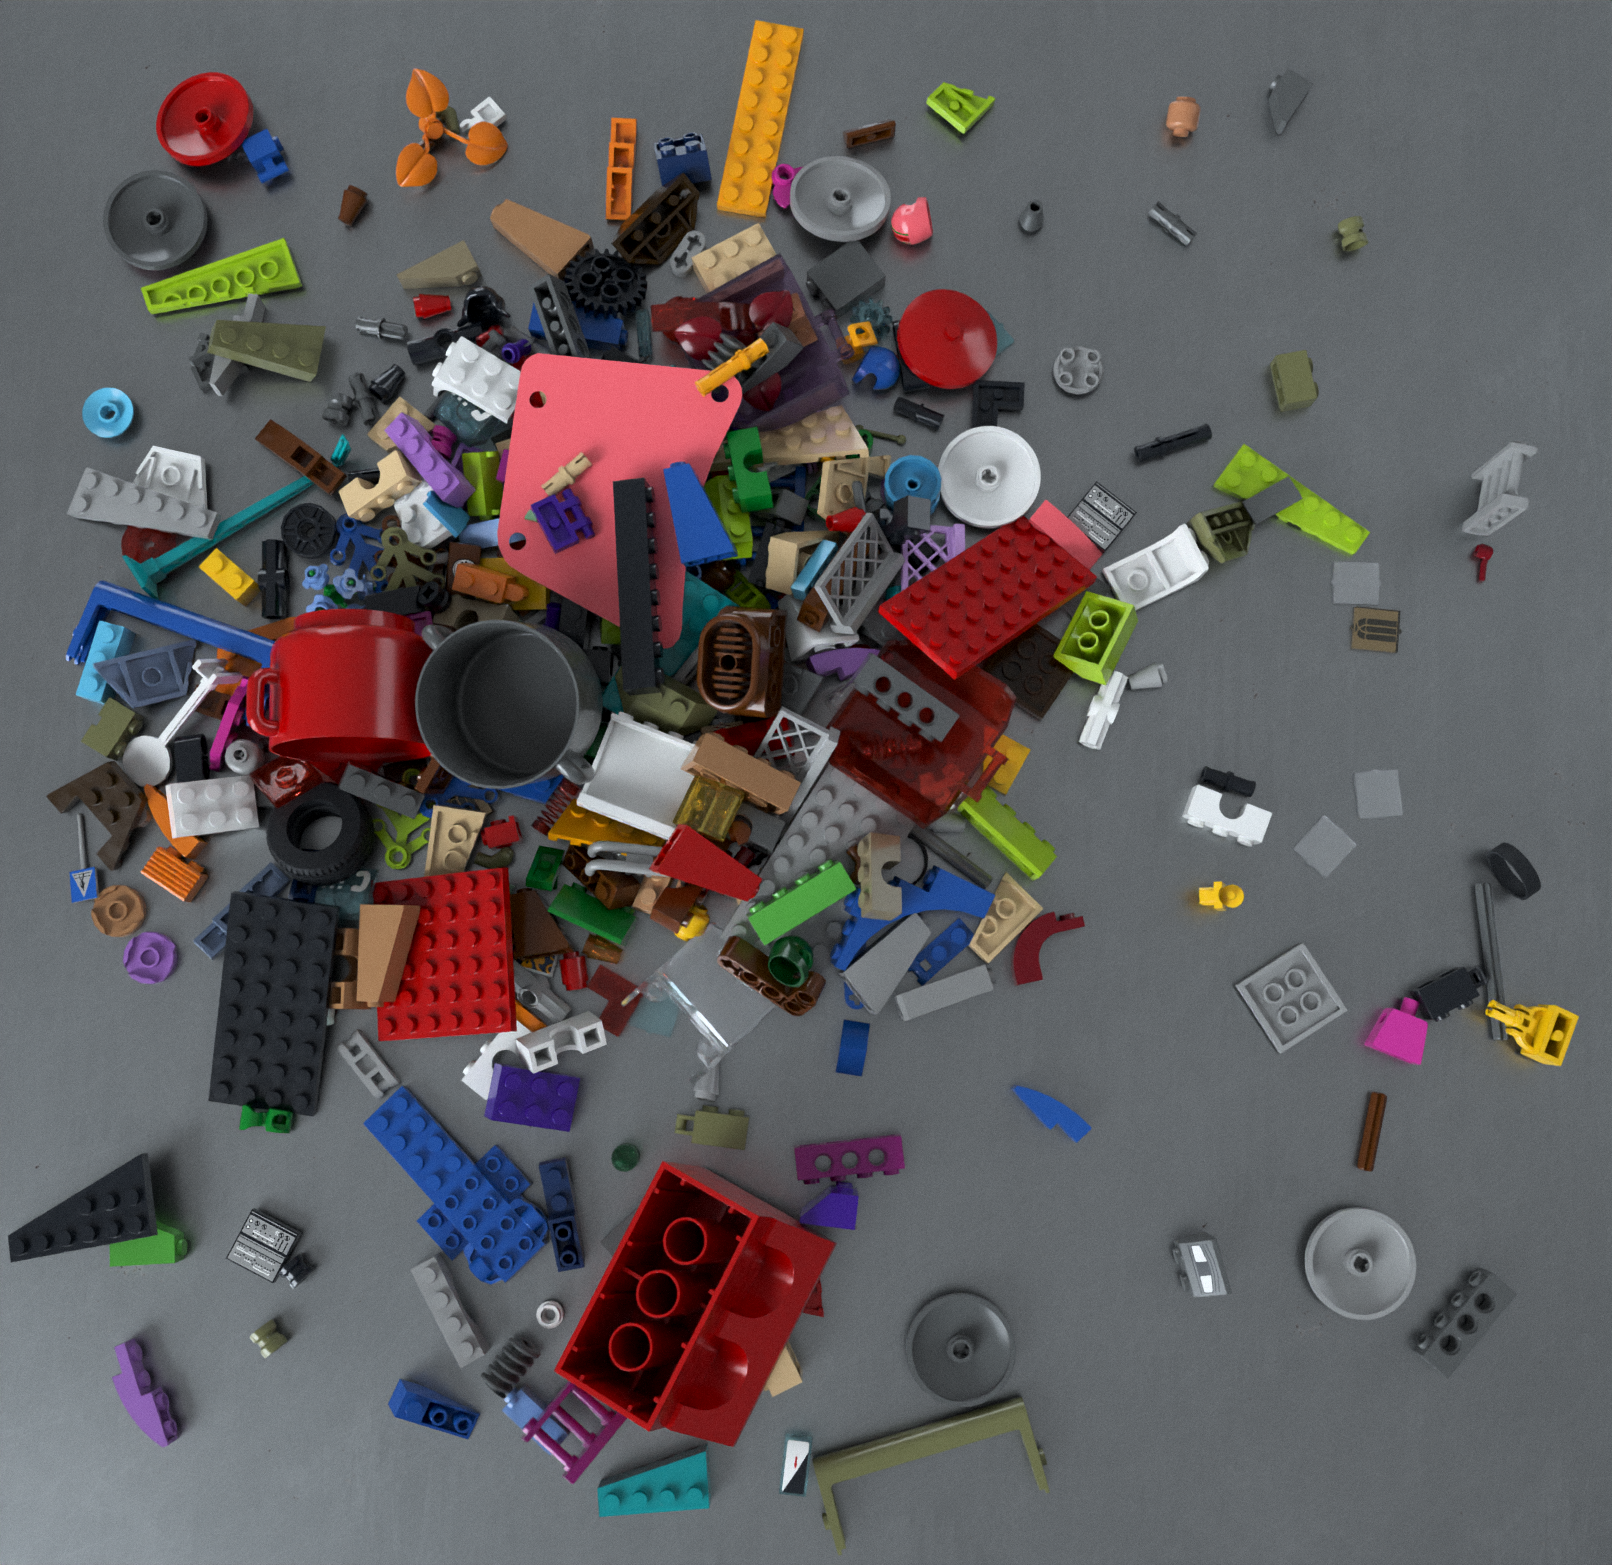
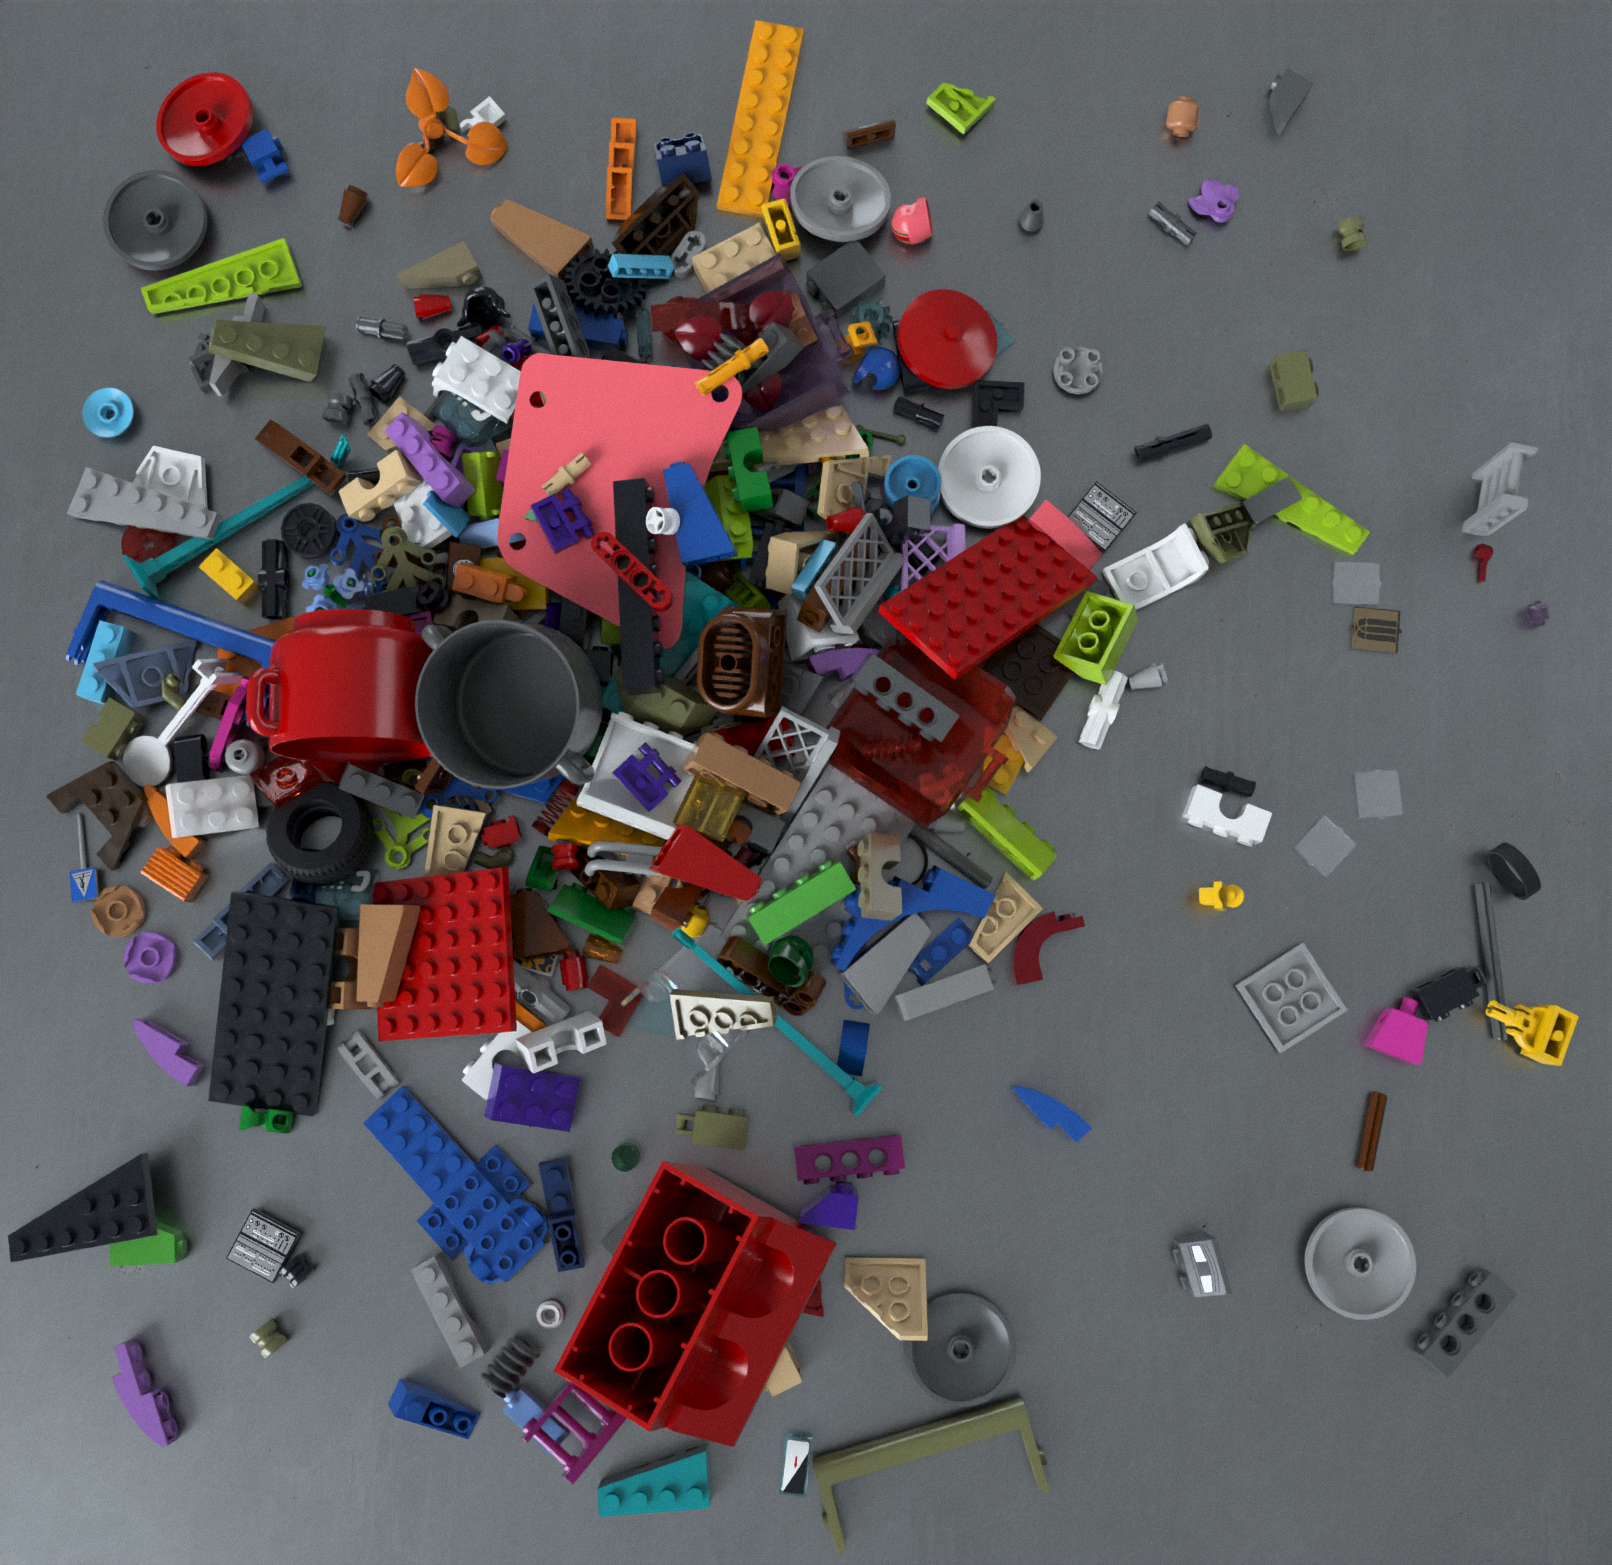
none -> medium lavender slope [132,1018,206,1087]
none -> olive arm [161,673,187,711]
none -> red wheel [551,843,579,871]
none -> red beam [591,531,674,612]
none -> medium azure piece [608,254,674,279]
none -> dark purple plate [612,742,682,812]
none -> white wheel [646,507,680,535]
none -> wing [669,989,777,1040]
none -> teal piece [671,927,883,1118]
none -> yellow brick [761,199,801,262]
none -> tan plate [844,1257,928,1341]
none -> tan wing [1001,705,1058,773]
none -> medium lavender plate [1188,179,1239,222]
none -> clear purple plate [1528,600,1549,626]

